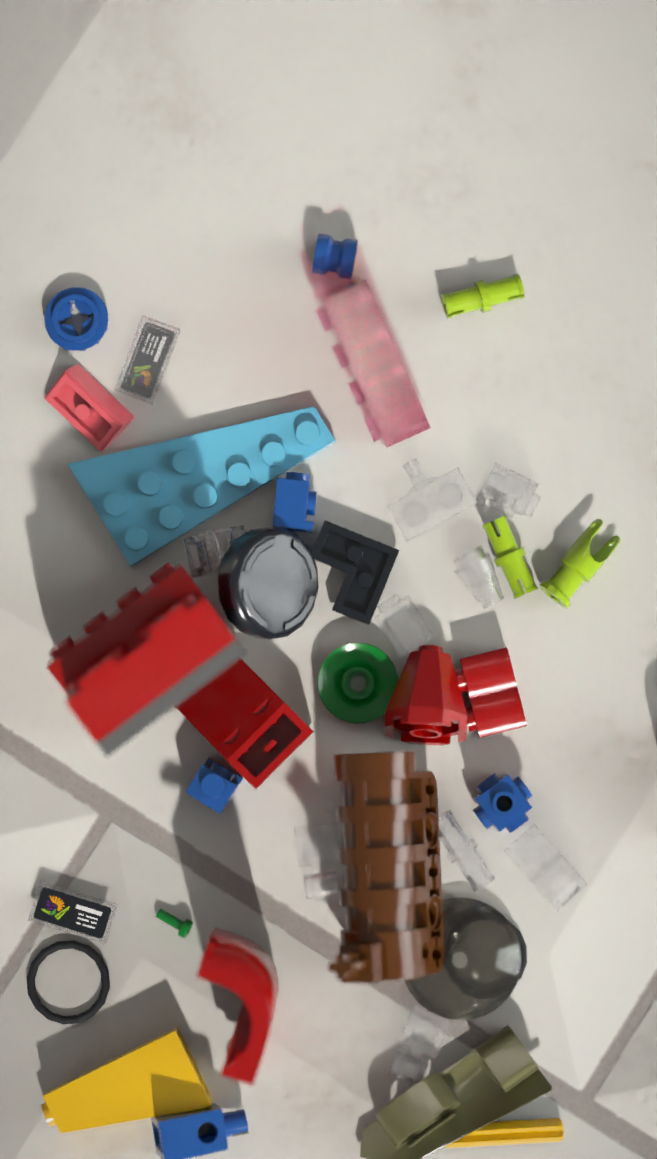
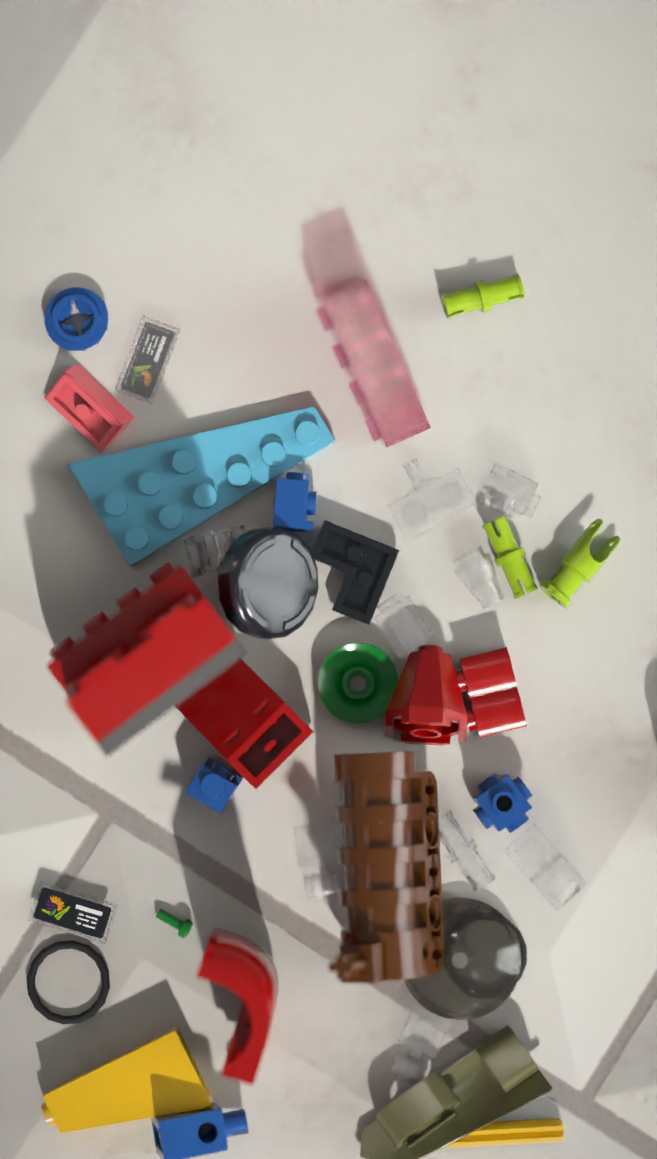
blue wheel [312,233,358,280] -> none

